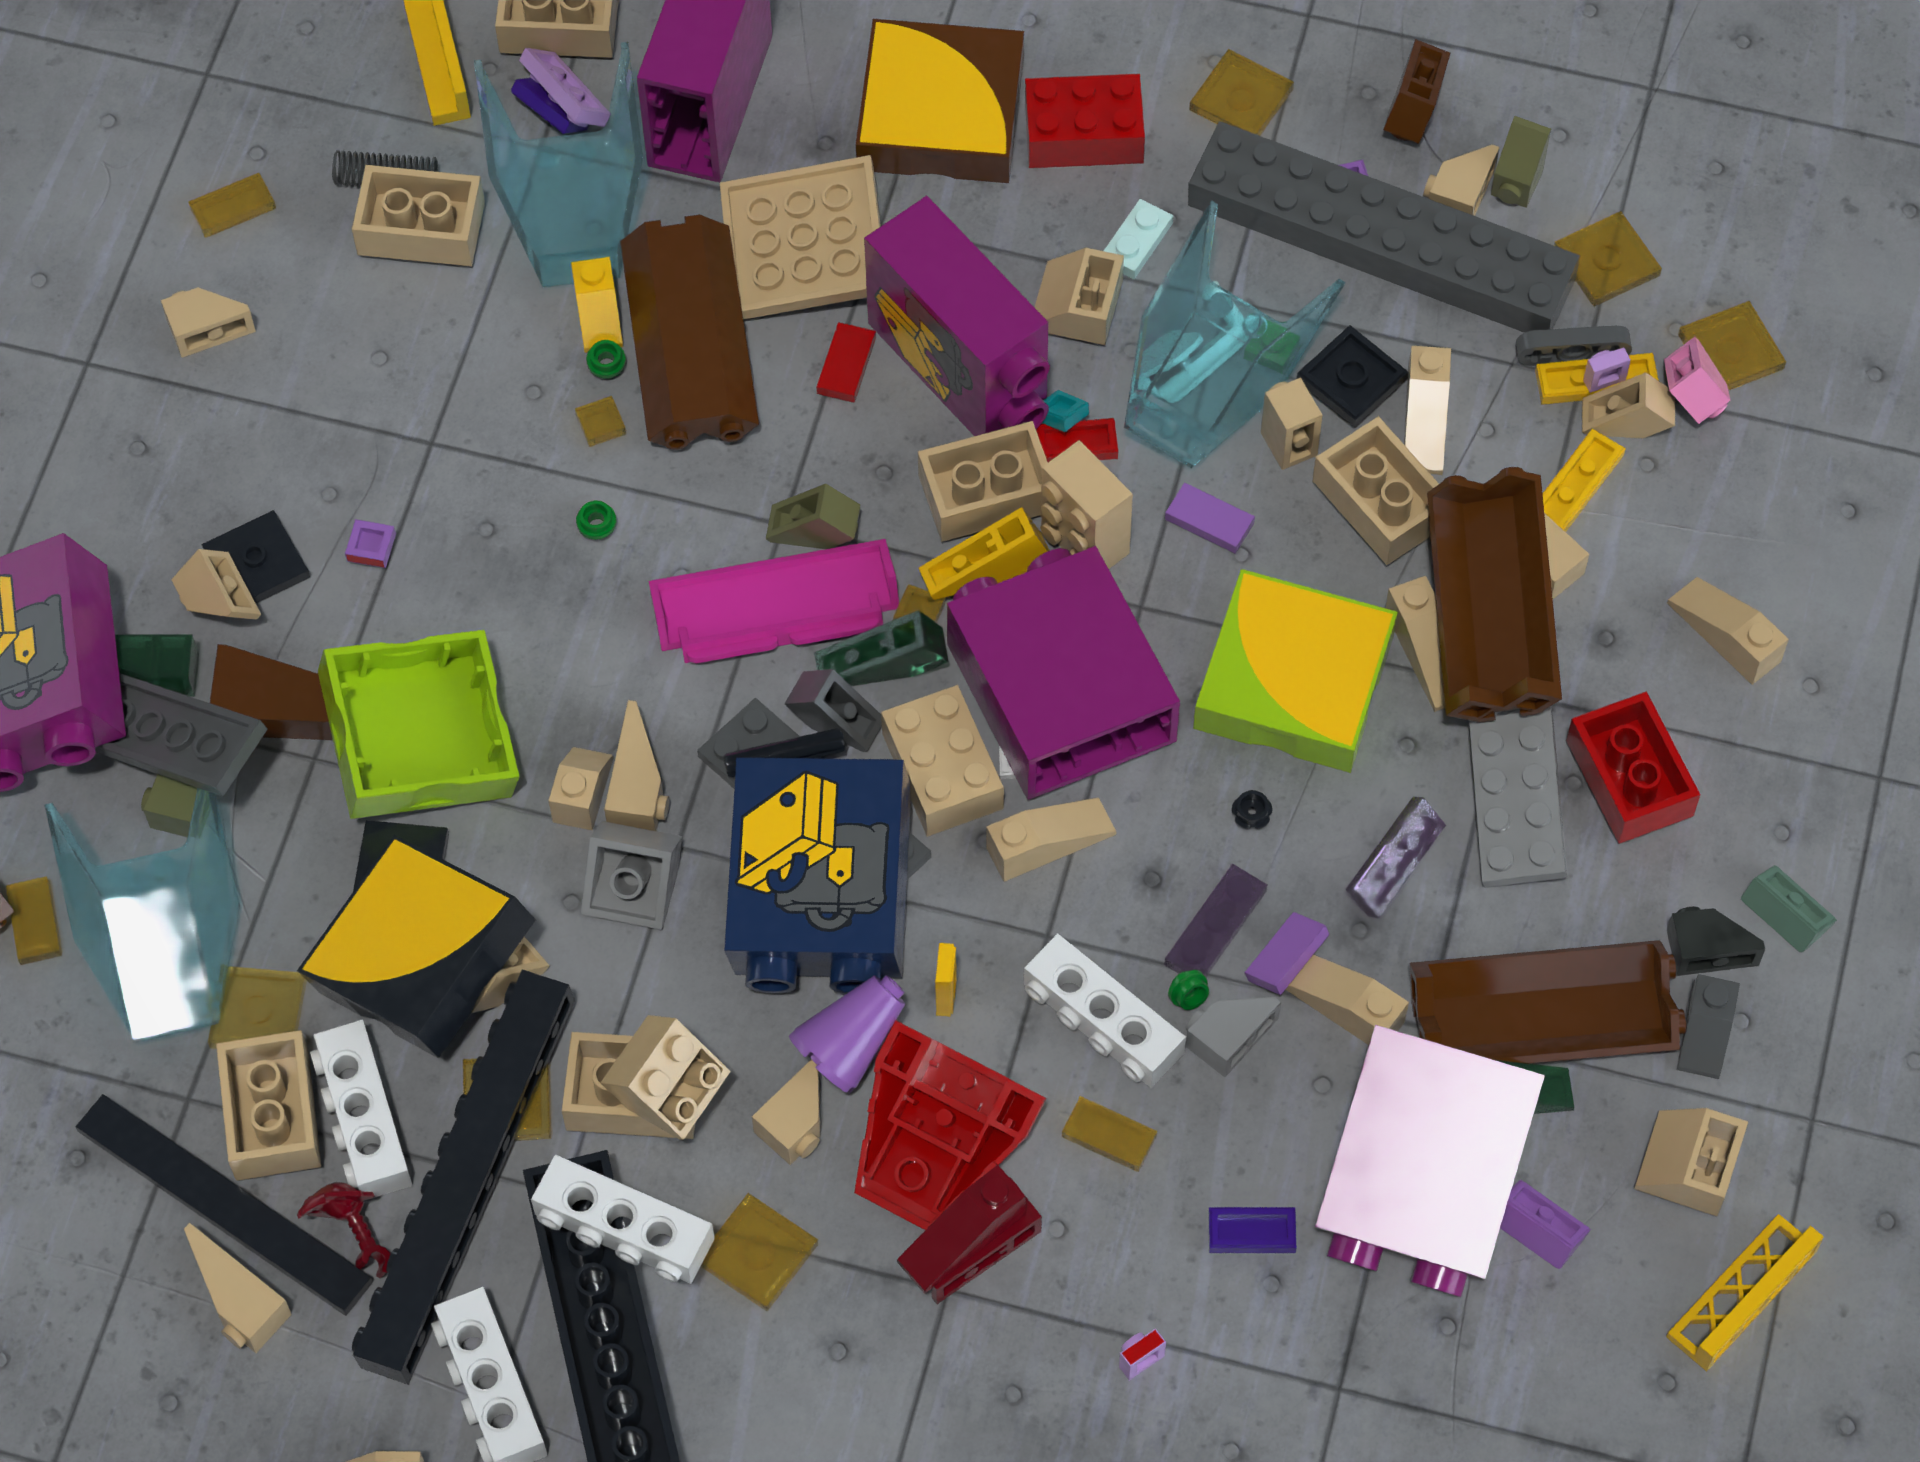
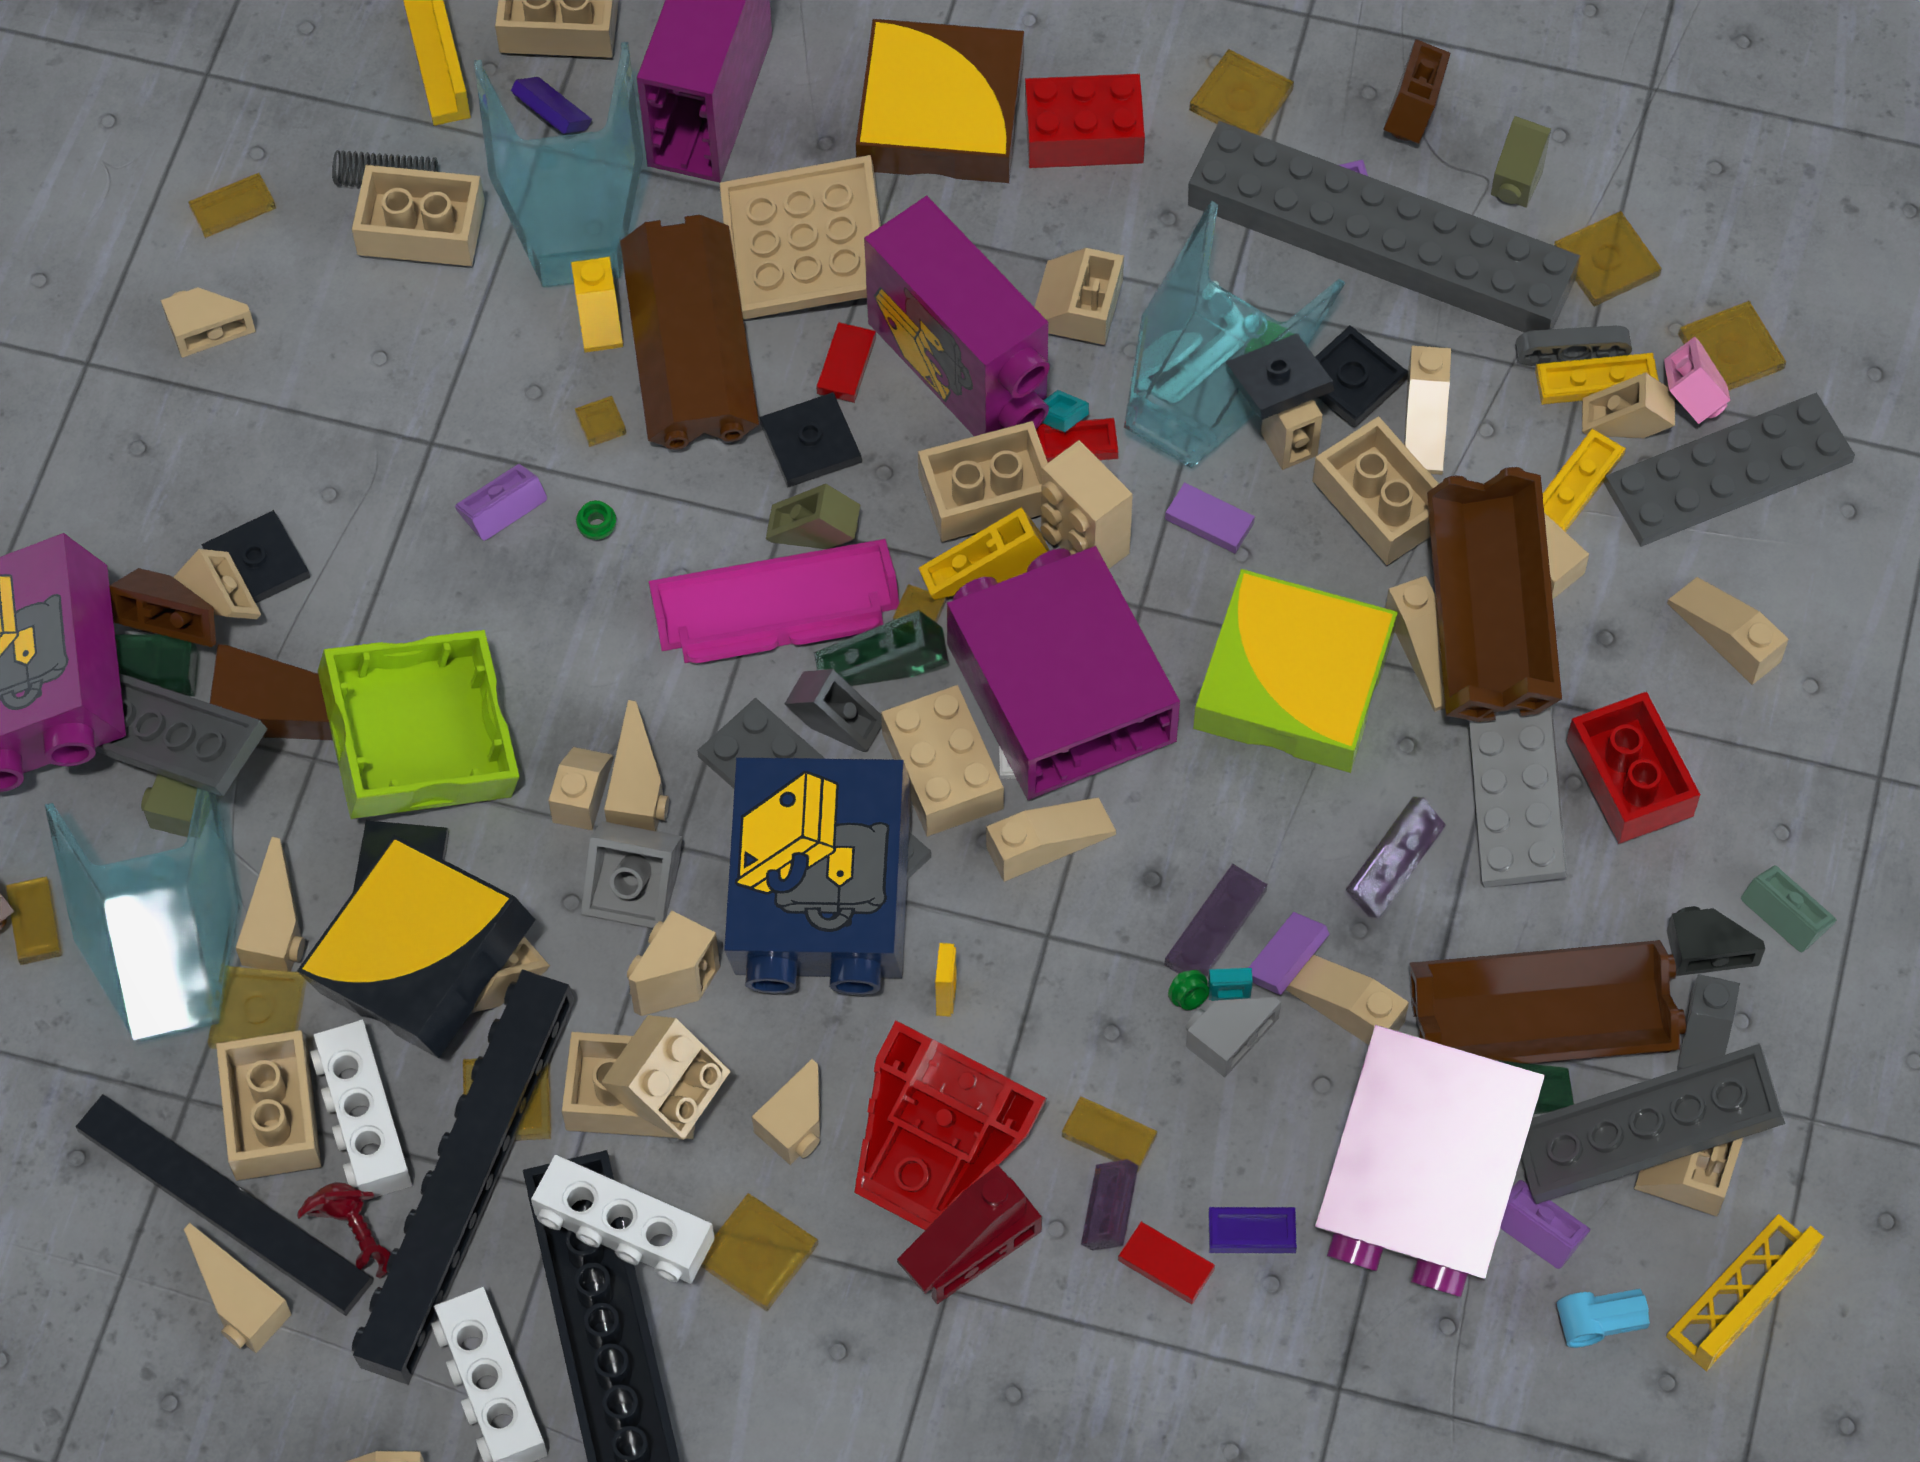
medium lavender plate [345,519,396,568] -> none
lavender plate [519,48,611,127] -> none
green plate [586,340,626,379] -> none
black axle [724,728,845,777] -> none
medium lavender cone [789,975,905,1093] -> none
white brick [1024,933,1186,1088] -> none
light aqua plate [1104,199,1173,279] -> none
plate [1119,1328,1166,1381] -> none
black plate [1232,790,1273,829] -> none
tan slope [1423,145,1499,216] -> none
lavender plate [1583,347,1630,393] -> none
none -> reddish brown slope [109,568,216,647]
none -> tan slope [236,837,305,975]
none -> medium lavender slope [455,464,547,540]
none -> tan slope [627,910,720,1016]
none -> black plate [760,392,862,488]
none -> clear purple plate [1081,1159,1138,1251]
none -> red tile [1118,1221,1215,1305]
none -> teal tile [1208,968,1253,1001]
none -> black plate [1225,333,1334,420]
none -> dark grey plate [1522,1044,1785,1204]
none -> medium azure piece [1556,1289,1650,1348]
none -> dark grey plate [1604,392,1855,547]

